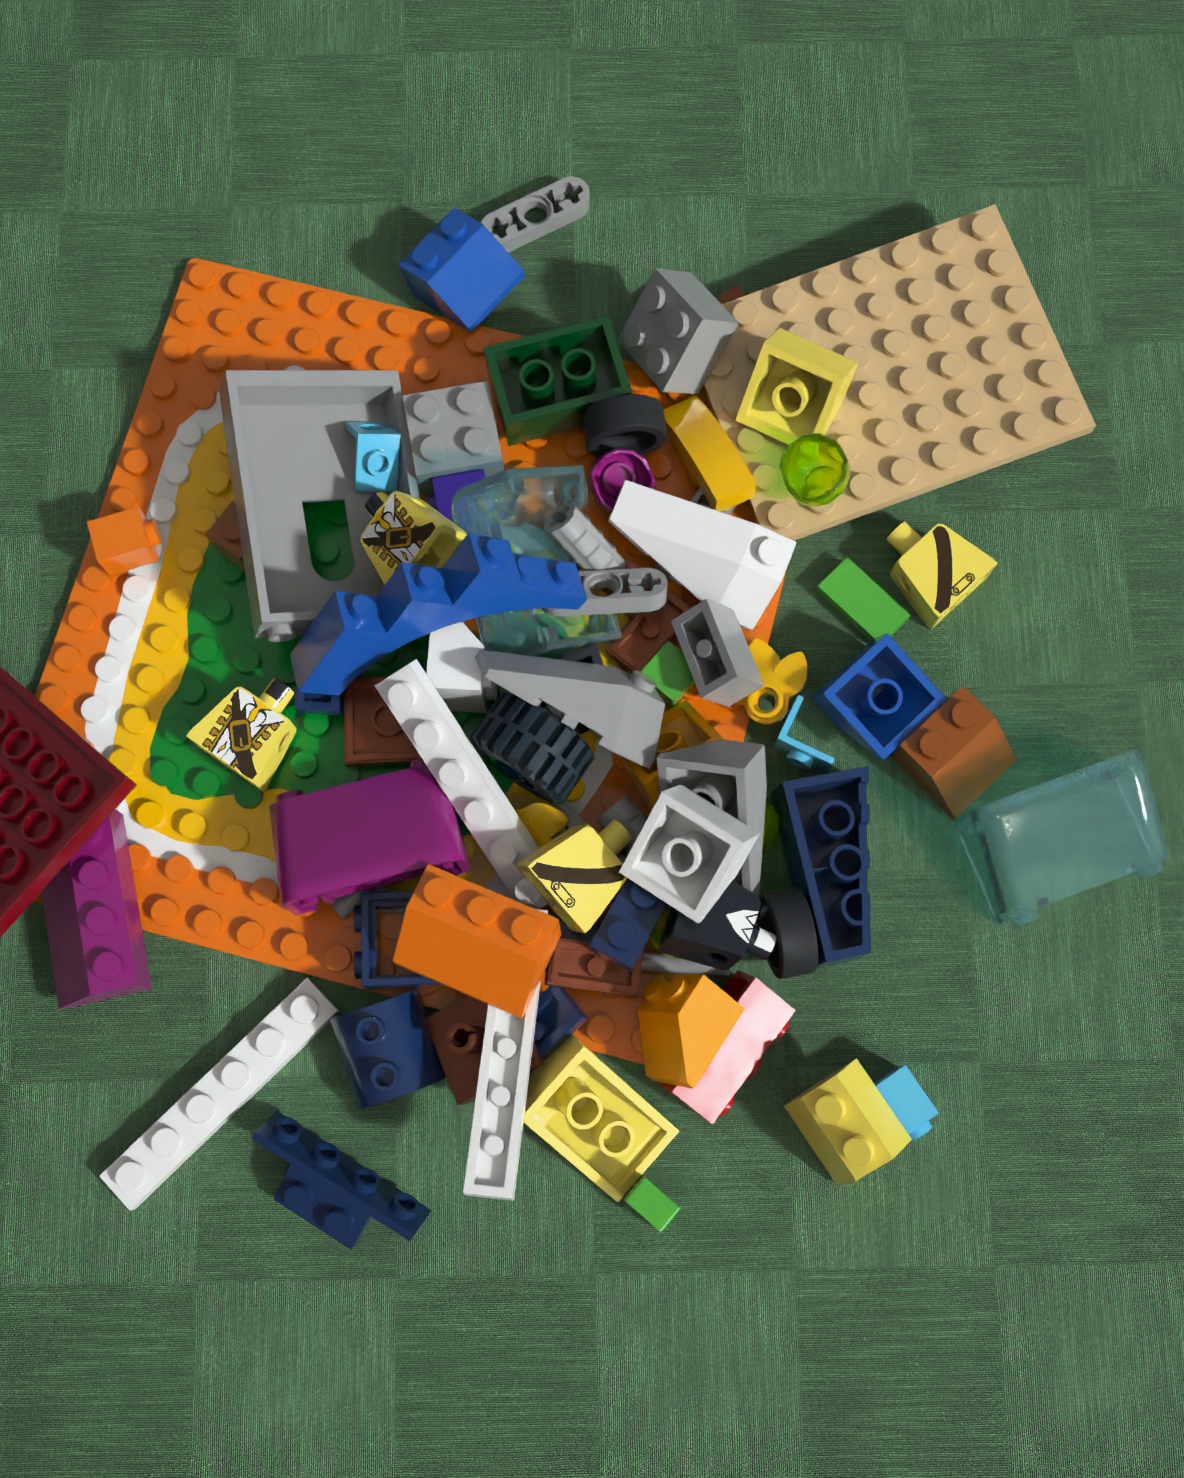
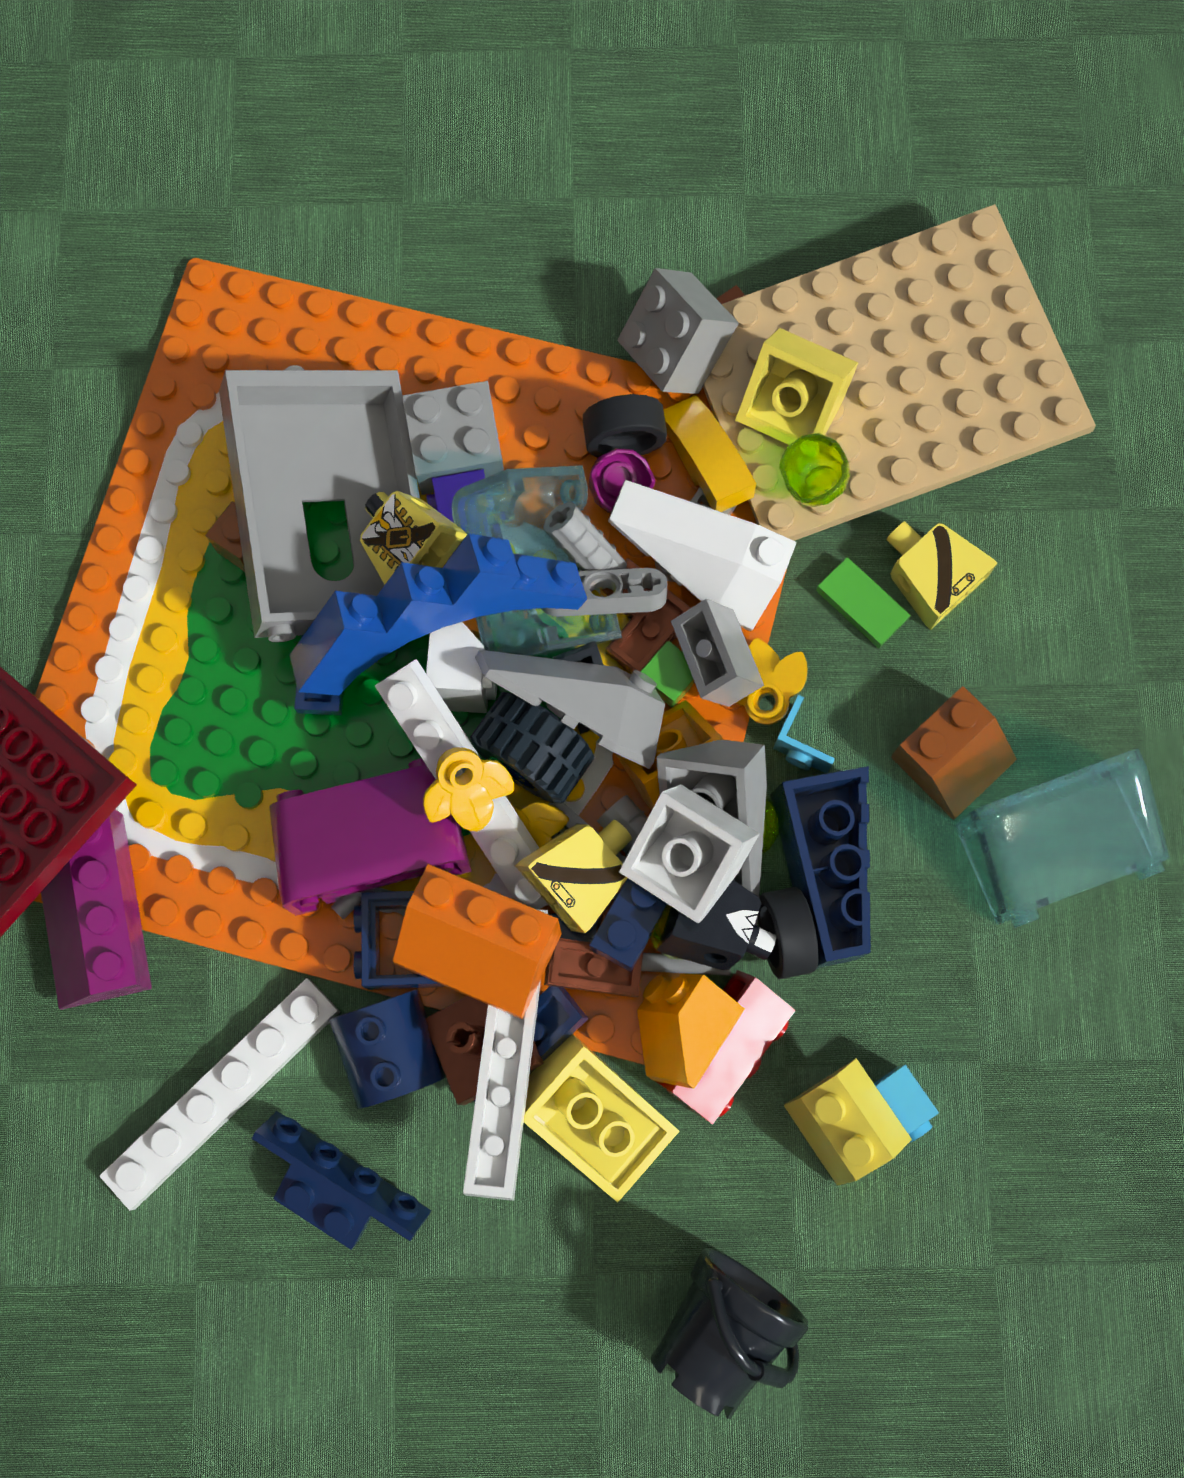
orange brick [87,507,162,576] -> none
torso [186,678,297,793] -> none
copper tile [344,676,421,767] -> none
medium azure bracket [346,422,401,491] -> none
blue slope [398,207,526,333] -> none
light grey beam [481,176,590,253] -> none
dark green brick [483,315,632,446] -> none
bright green piece [623,1175,680,1233] -> none
blue slope [810,633,947,760] -> none
none -> yellow plate [423,747,514,832]
none -> black piece [650,1248,808,1419]

